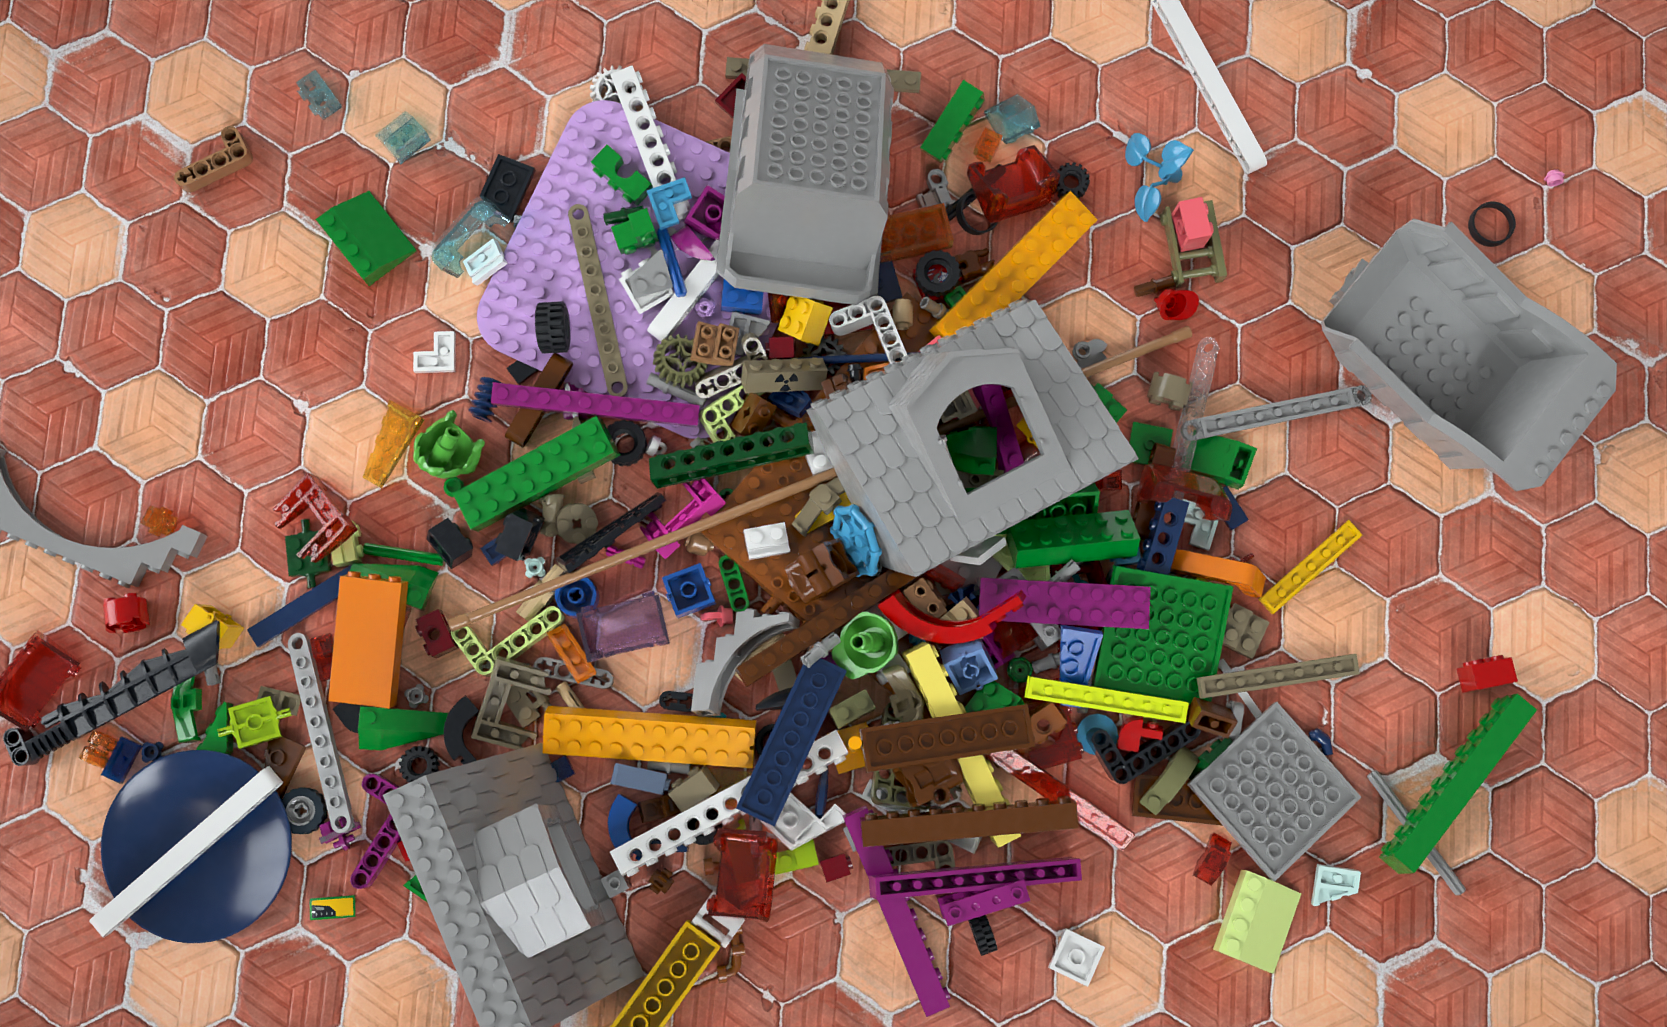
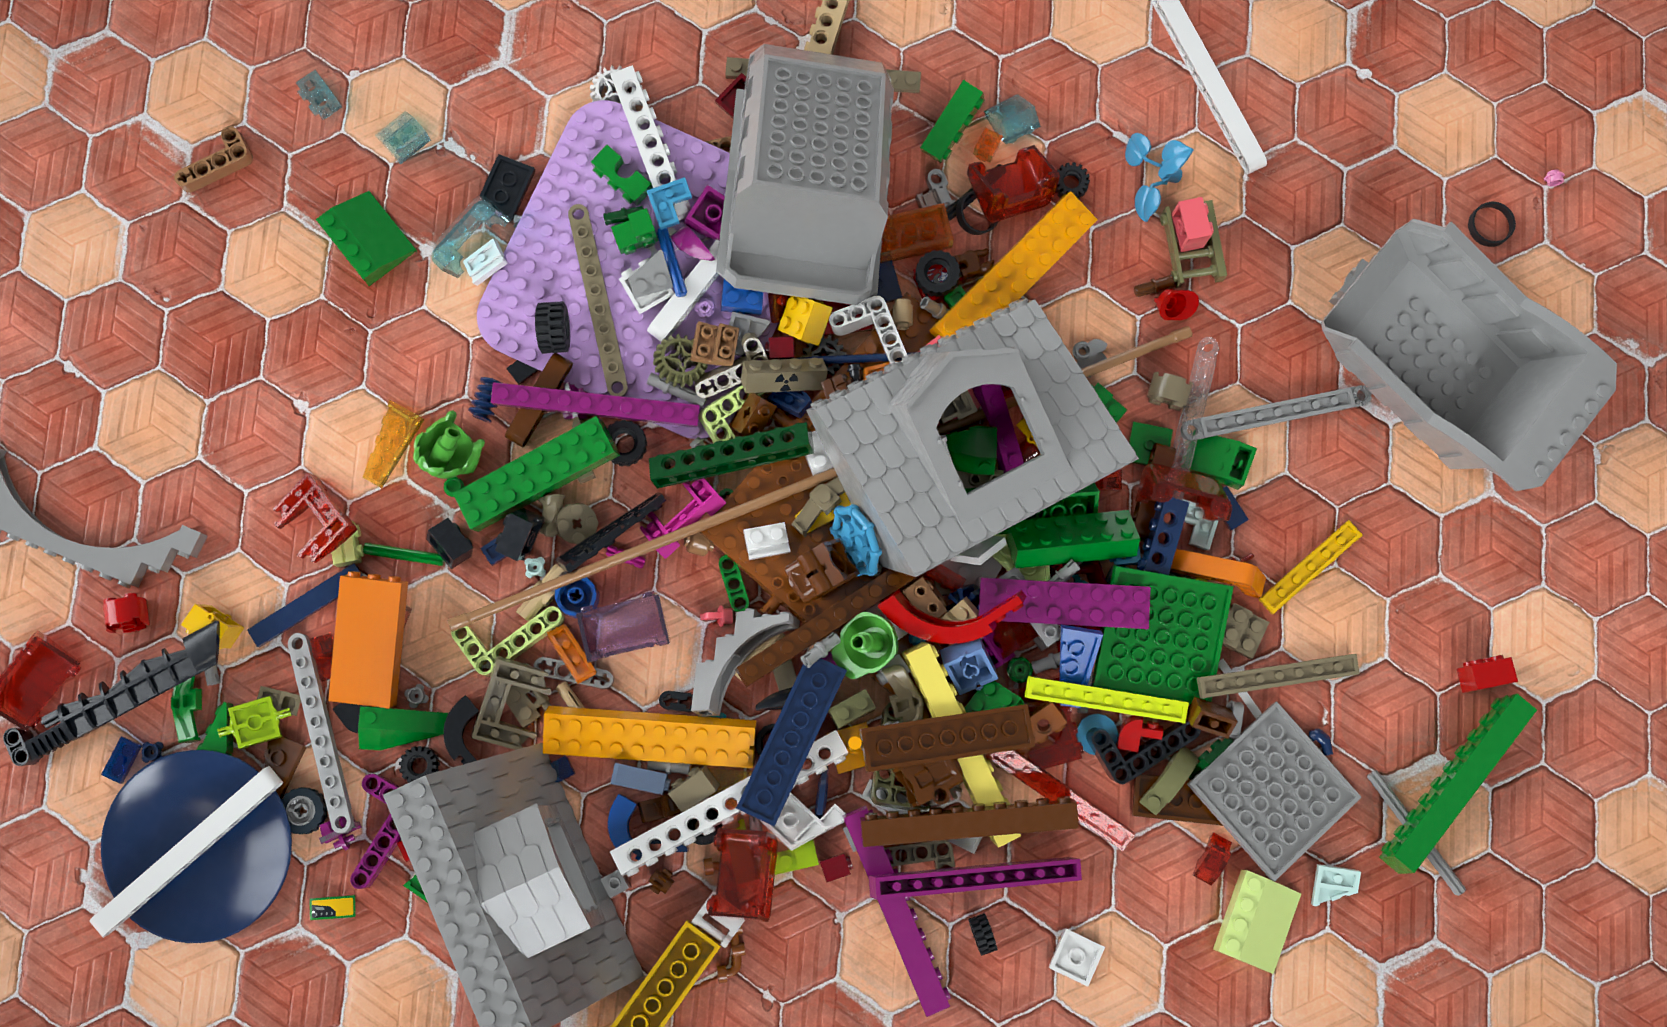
clear orange wheel [79,730,119,768] -> none
clear orange brick [140,506,178,537] -> none
dark green plate [285,519,331,589] -> none
green wedge [350,563,439,611] -> none
white plate [413,331,456,373] -> none
dark red brick [415,609,459,659] -> none
white tile [646,435,667,457] -> none
blue brick [662,563,716,619] -> none
magenta fence [937,879,1030,926] -> none

